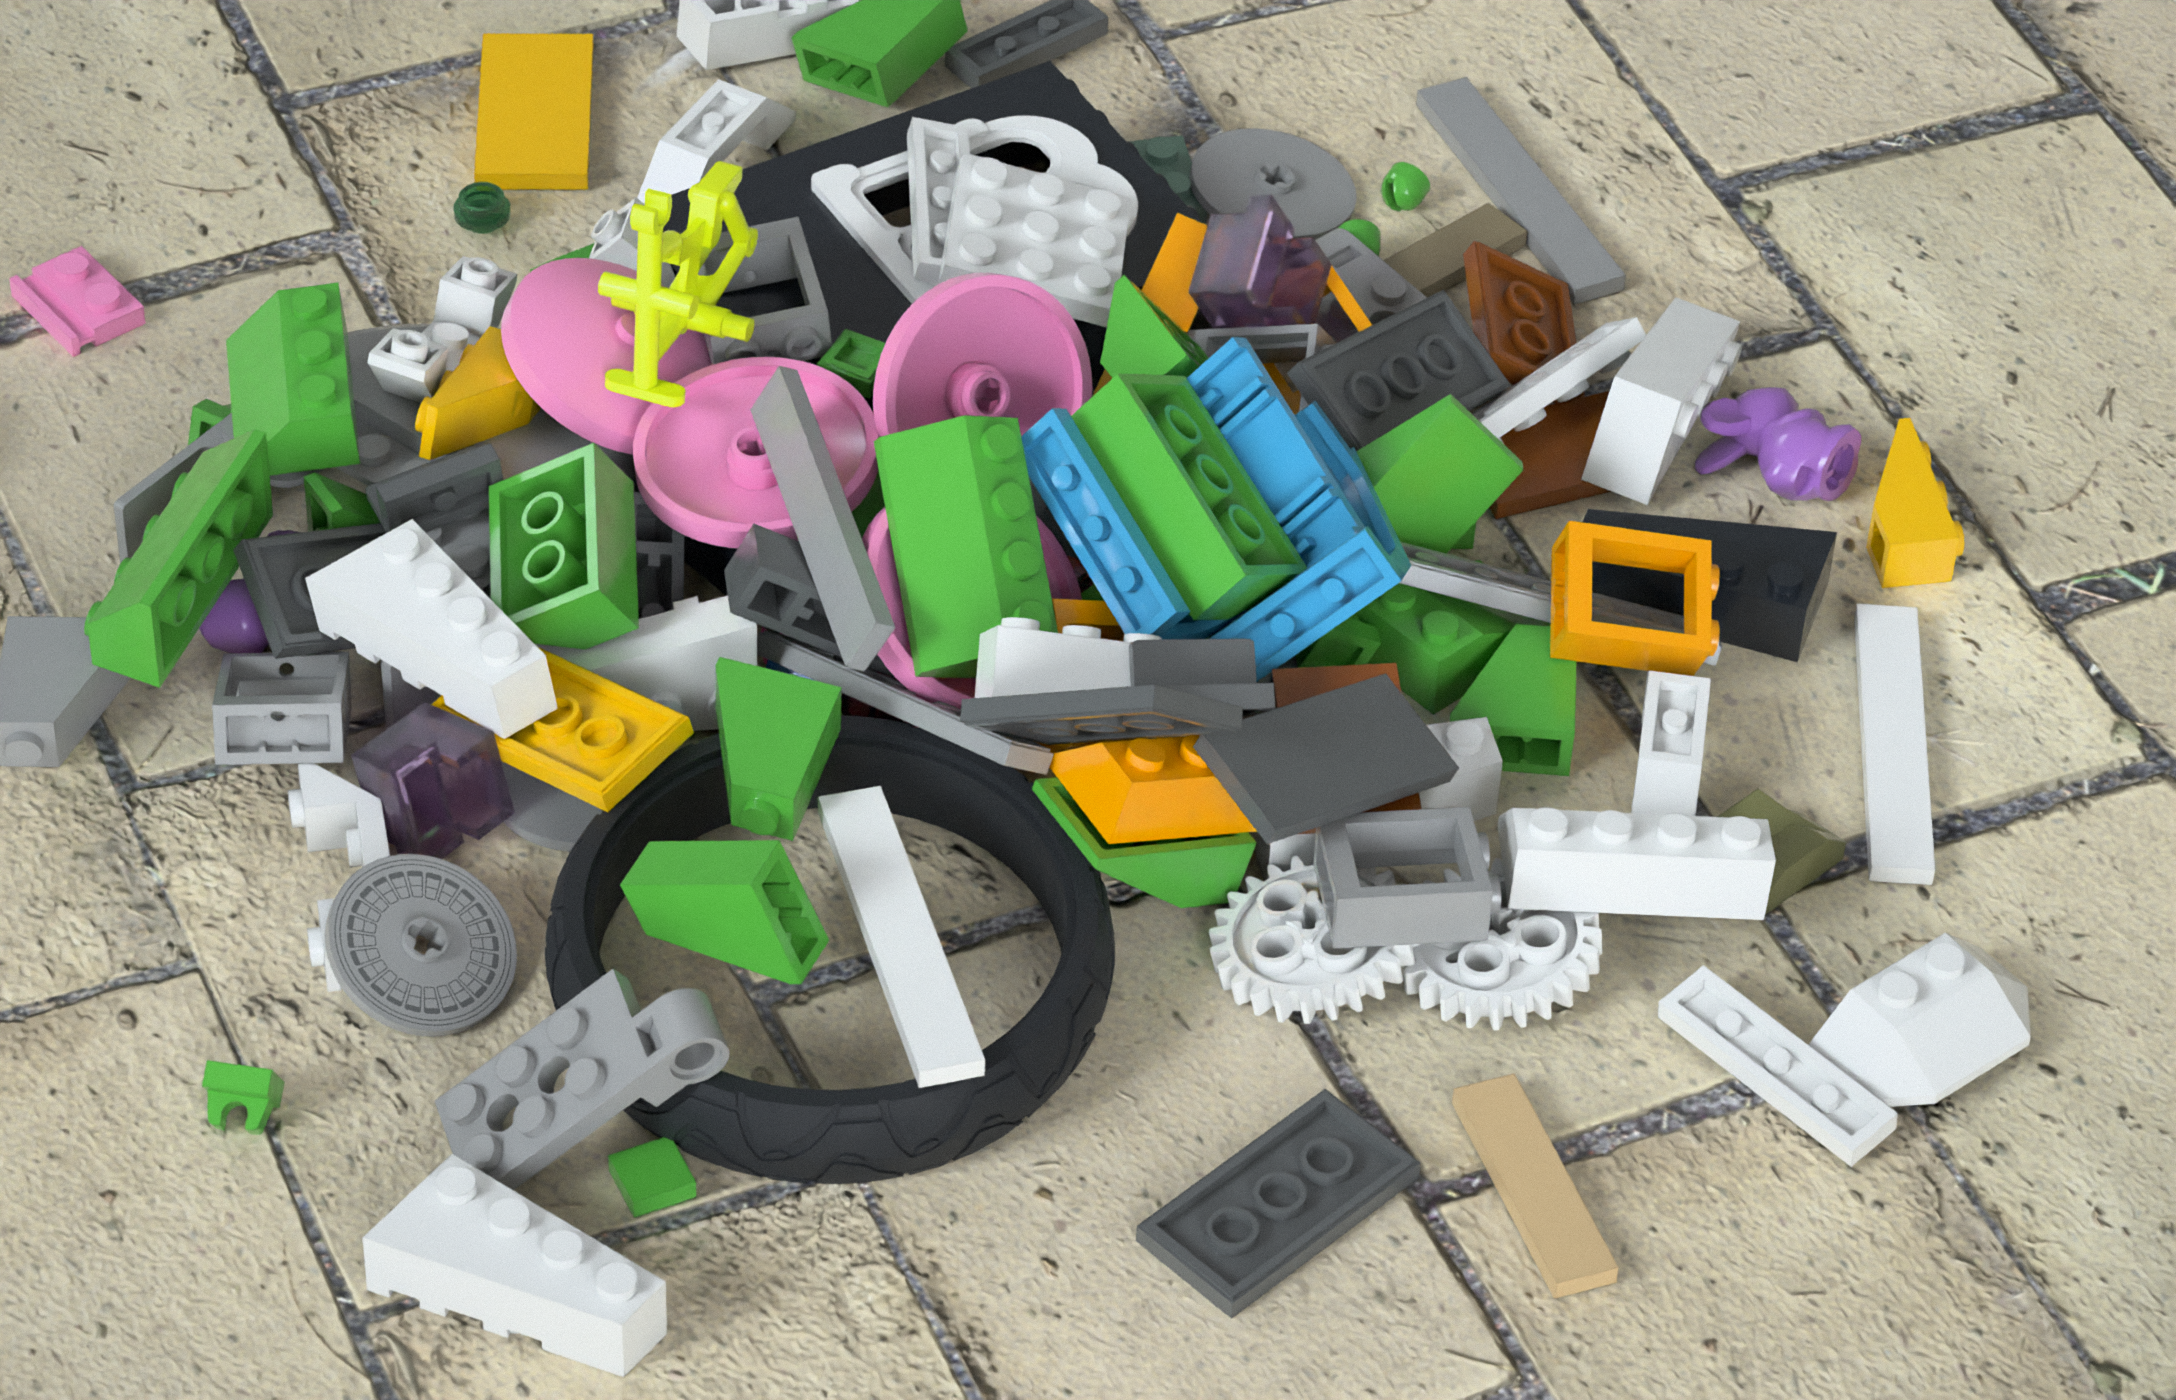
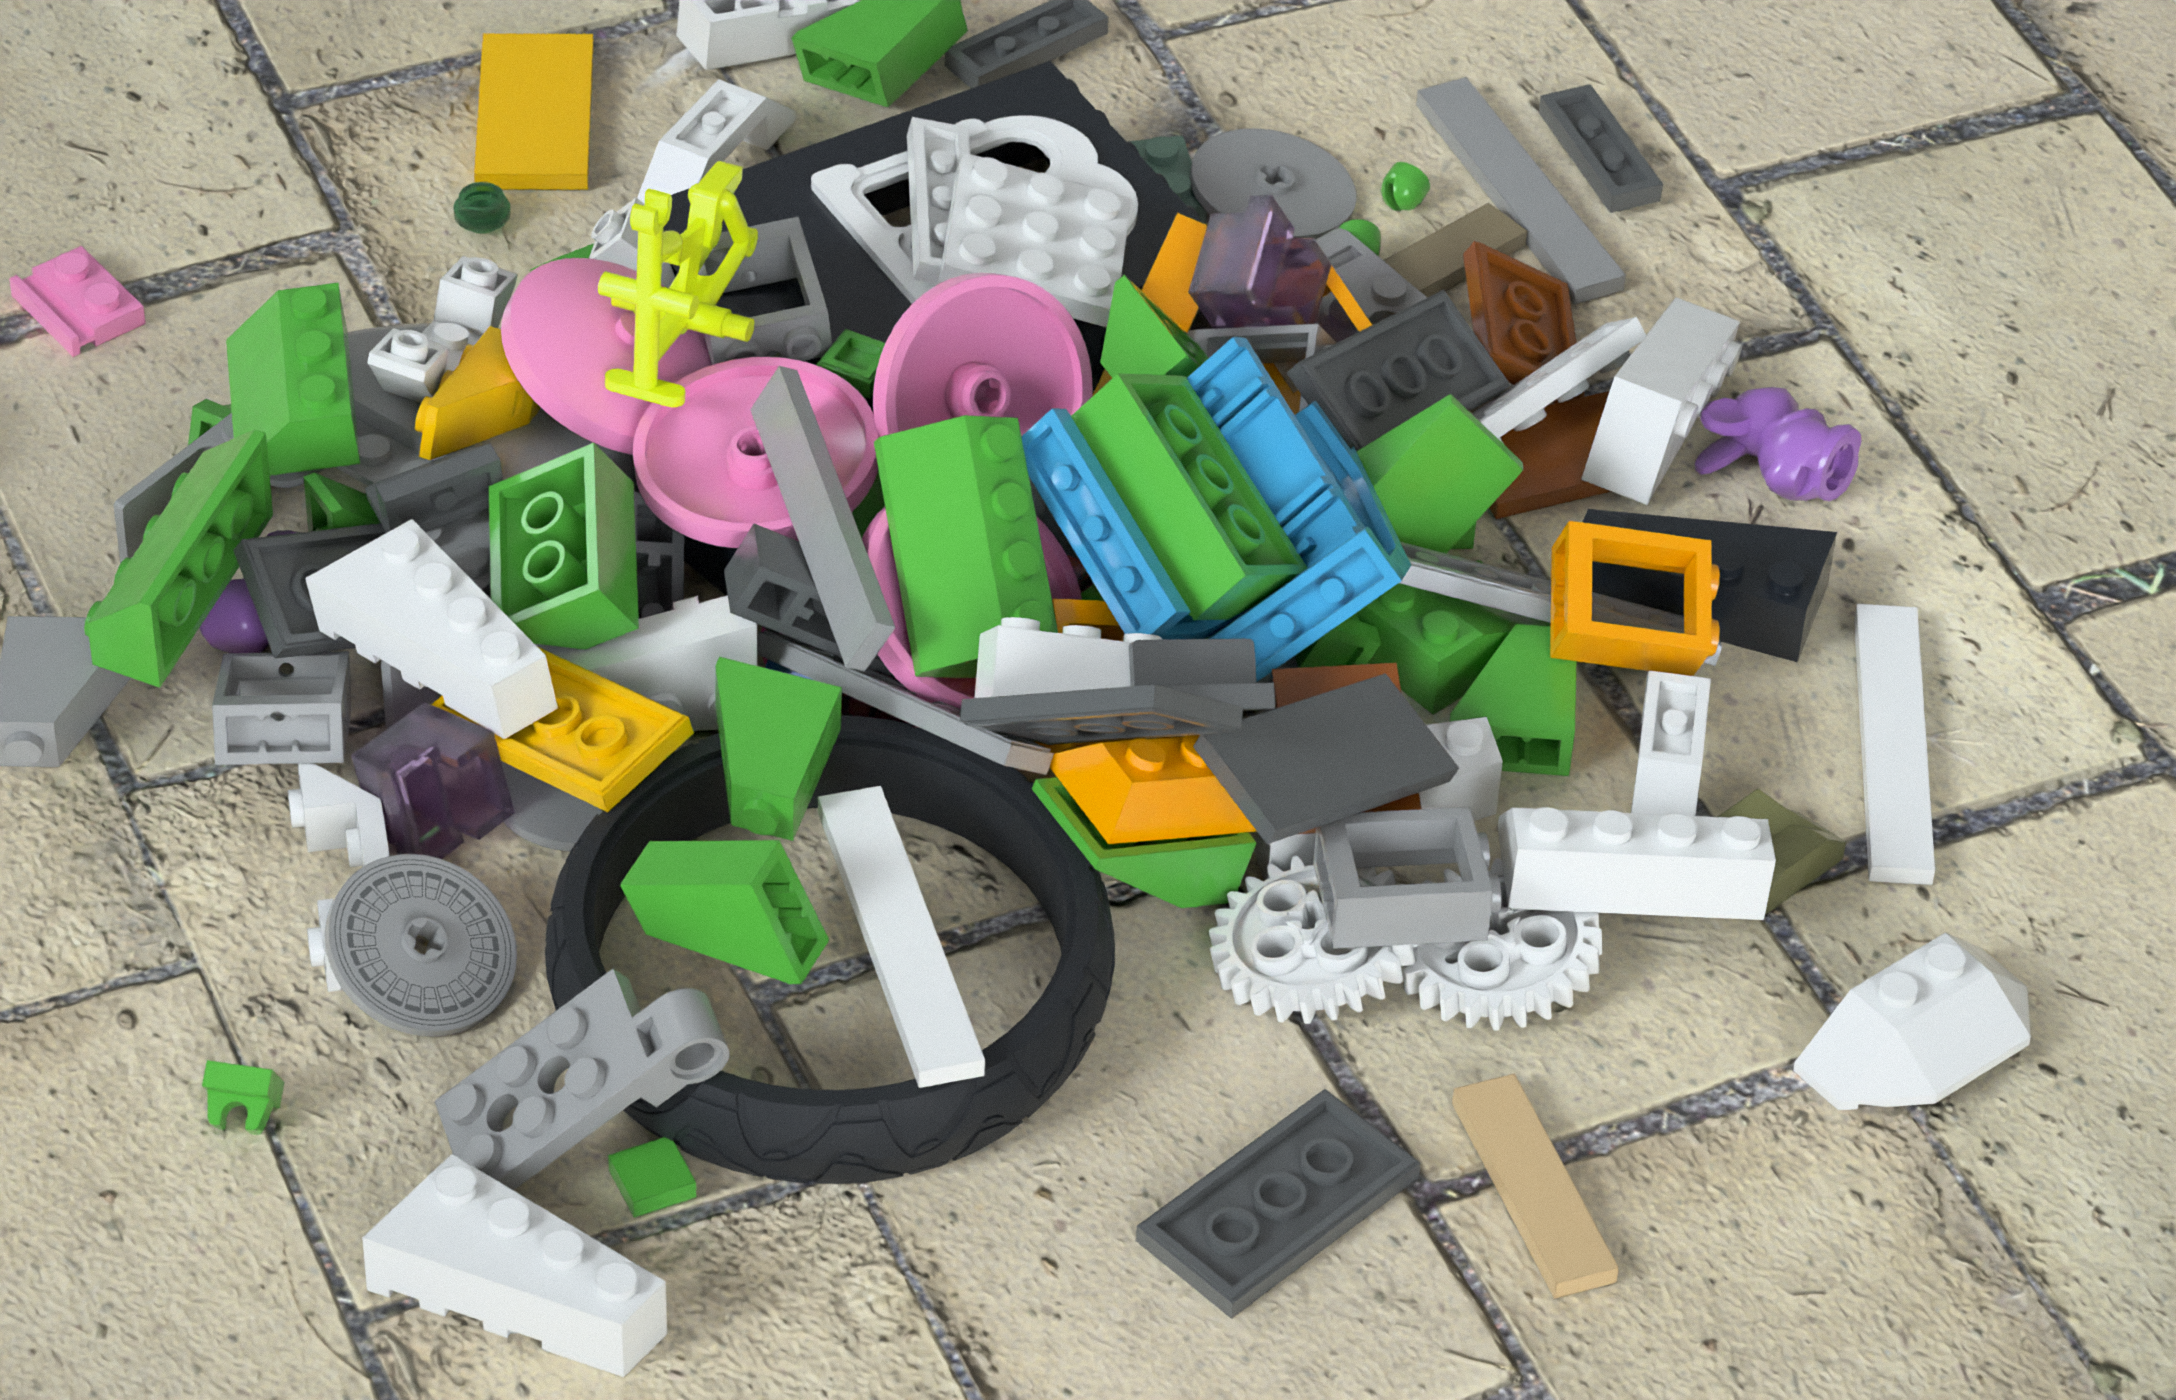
white plate [1658,965,1898,1167] -> none
yellow slope [1866,418,1964,588] -> none
none -> dark grey plate [1539,84,1663,213]

